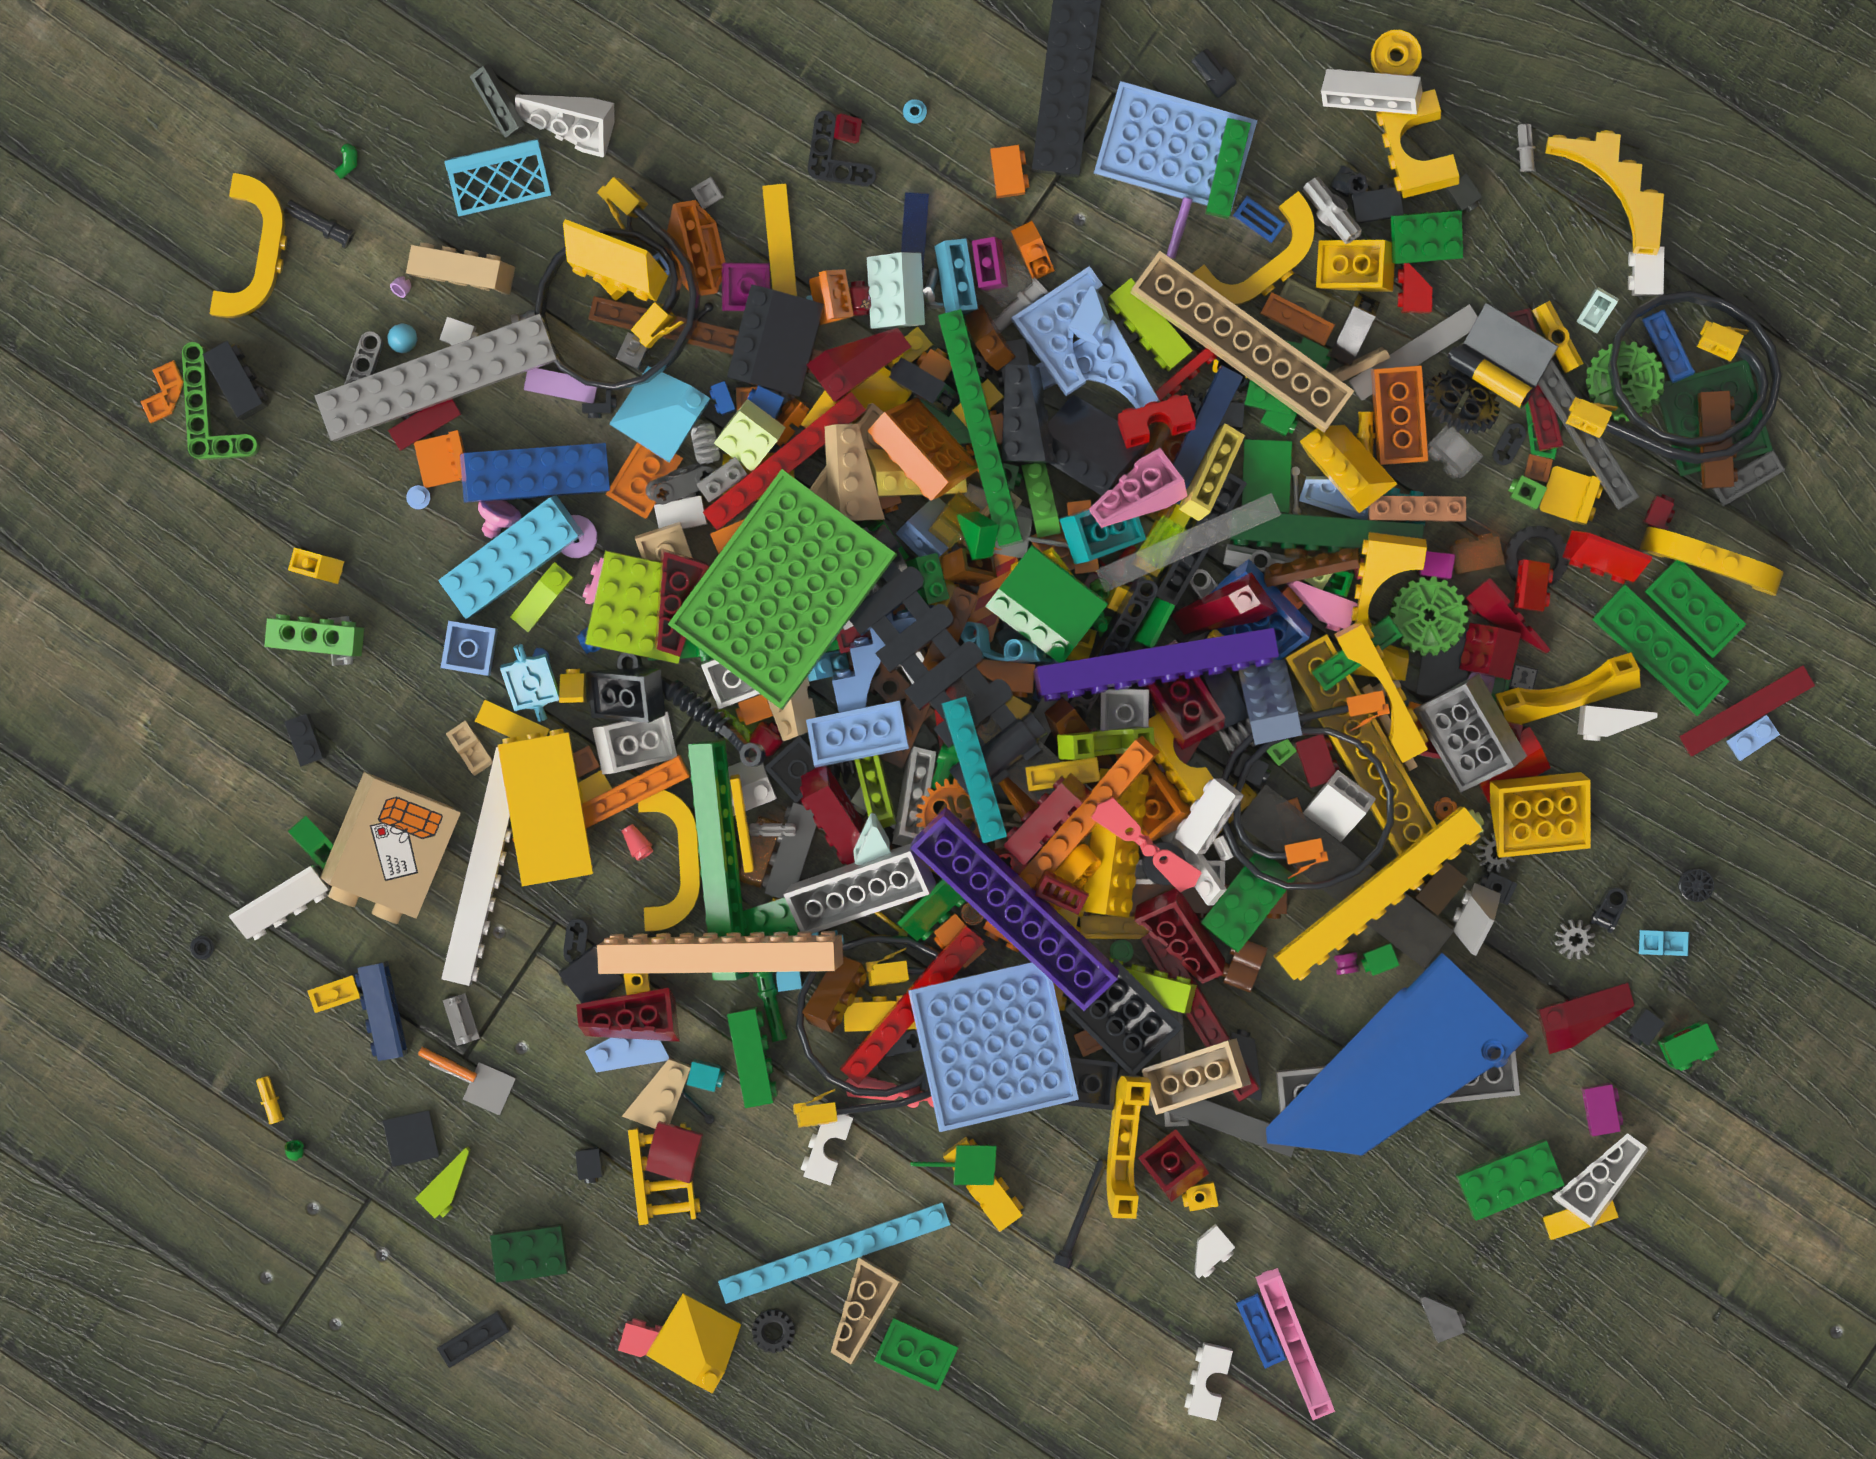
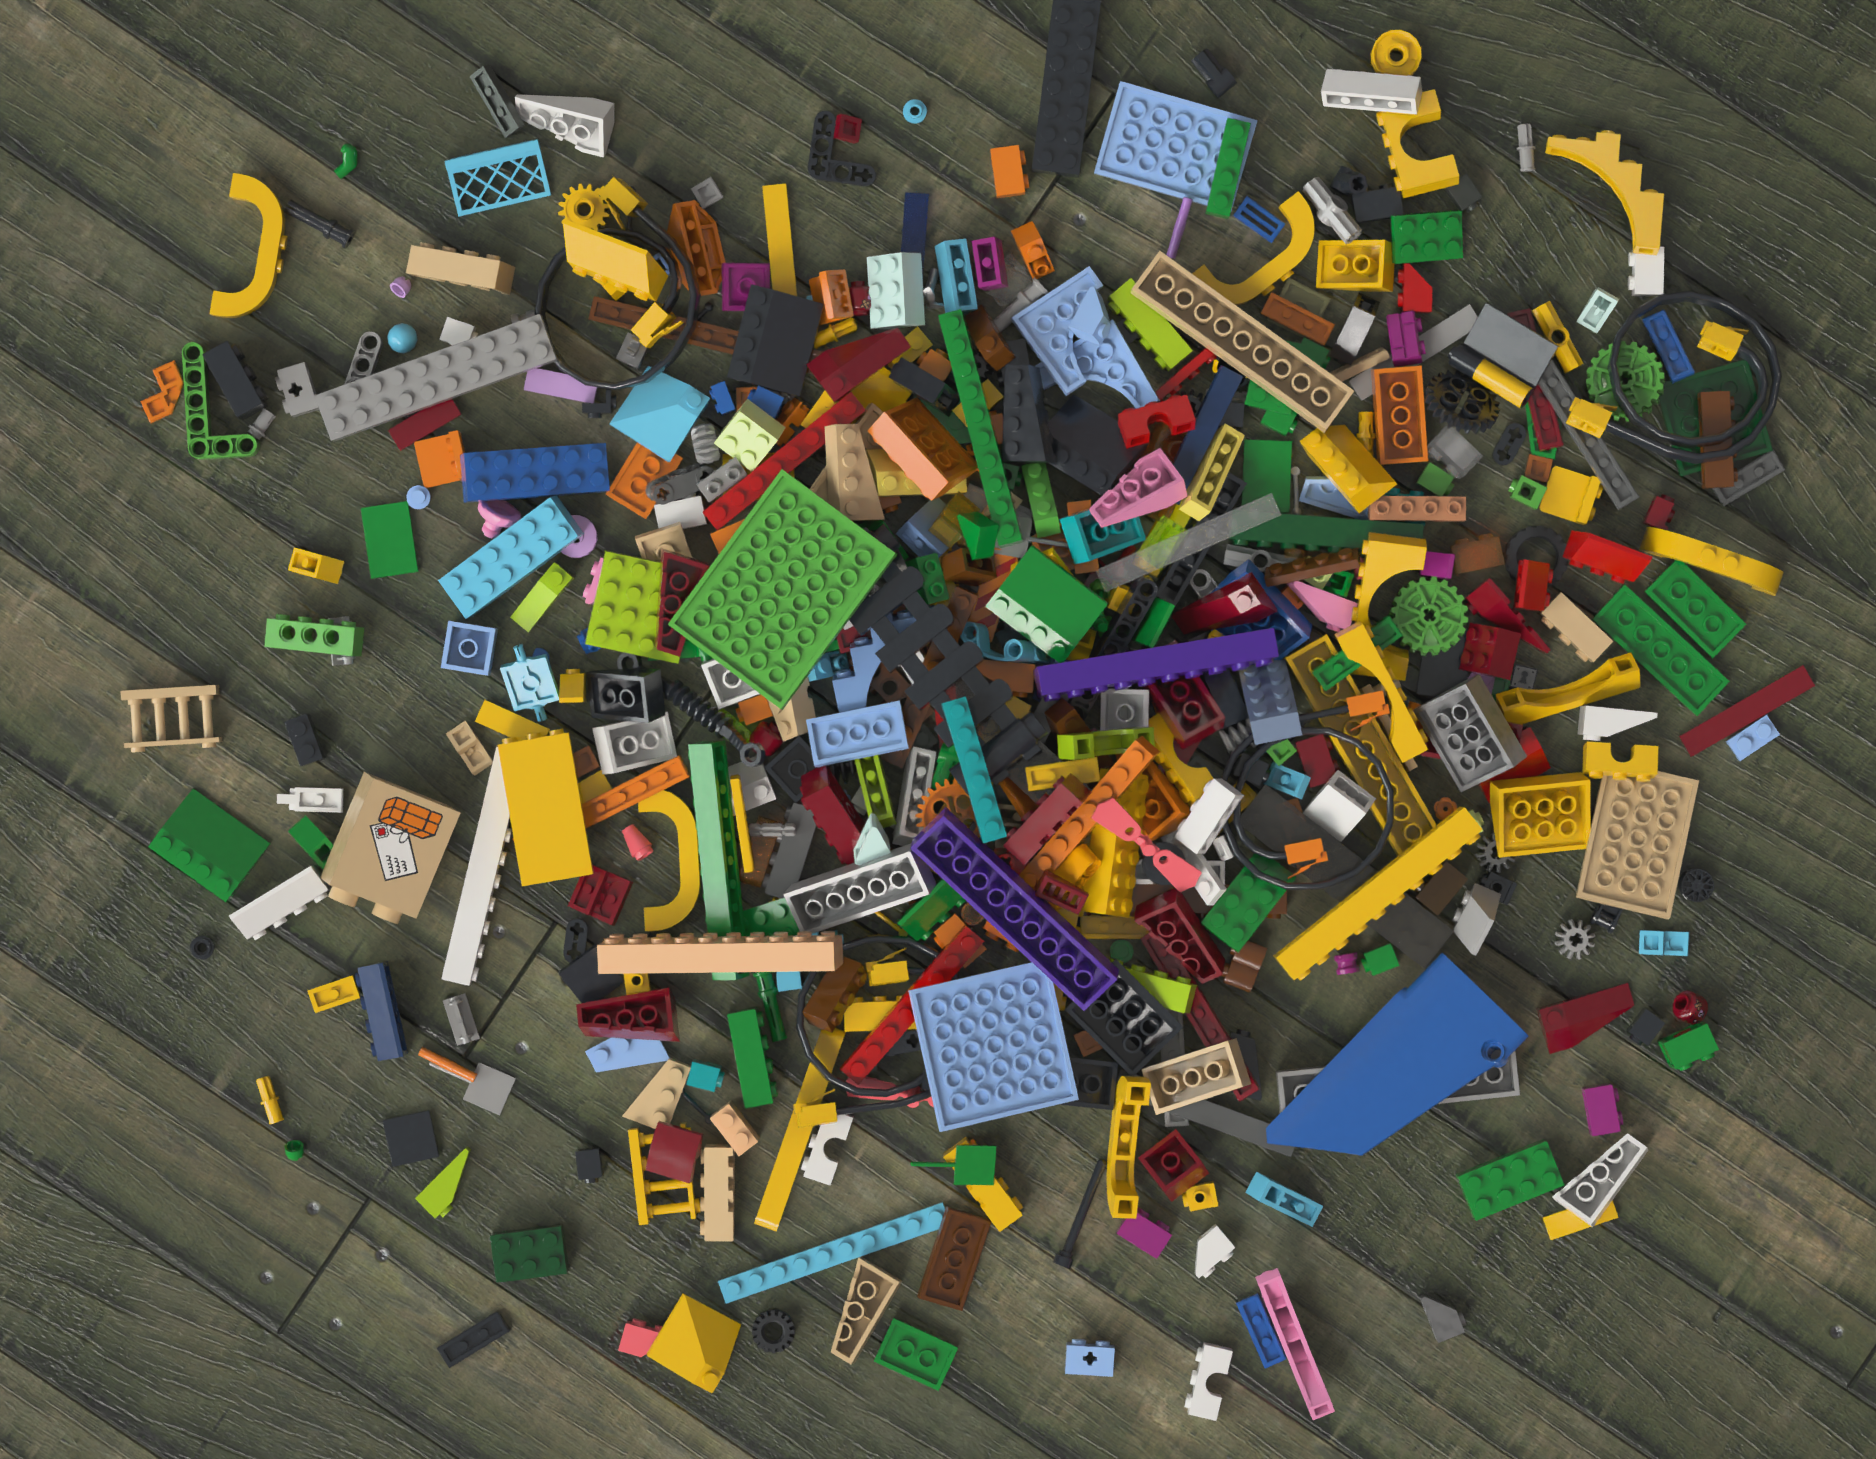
none -> tan fence [121,685,223,752]
none -> green slope [148,788,271,902]
none -> light grey pin [248,408,276,440]
none -> light grey brick [275,362,319,417]
none -> white hinge [277,787,344,813]
none -> green tile [361,501,419,579]
none -> yellow gear [558,184,610,231]
none -> dark red slope [568,865,633,926]
none -> tan wedge [700,1144,735,1241]
none -> light nougat brick [710,1100,760,1156]
none -> yellow beam [754,1028,846,1231]
none -> yellow axle [814,318,858,349]
none -> reddish brown tile [917,1206,992,1311]
none -> light blue brick [1065,1339,1115,1377]
none -> magenta brick [1116,1207,1172,1259]
none -> medium azure slope [1245,1172,1323,1227]
none -> medium azure slope [1263,762,1311,799]
none -> magenta brick [1386,311,1426,367]
none -> bright green brick [1415,462,1455,496]
none -> tan brick [1539,592,1613,662]
none -> tan plate [1576,762,1699,920]
none -> yellow arch [1582,742,1658,782]
none -> dark red head [1672,990,1708,1025]

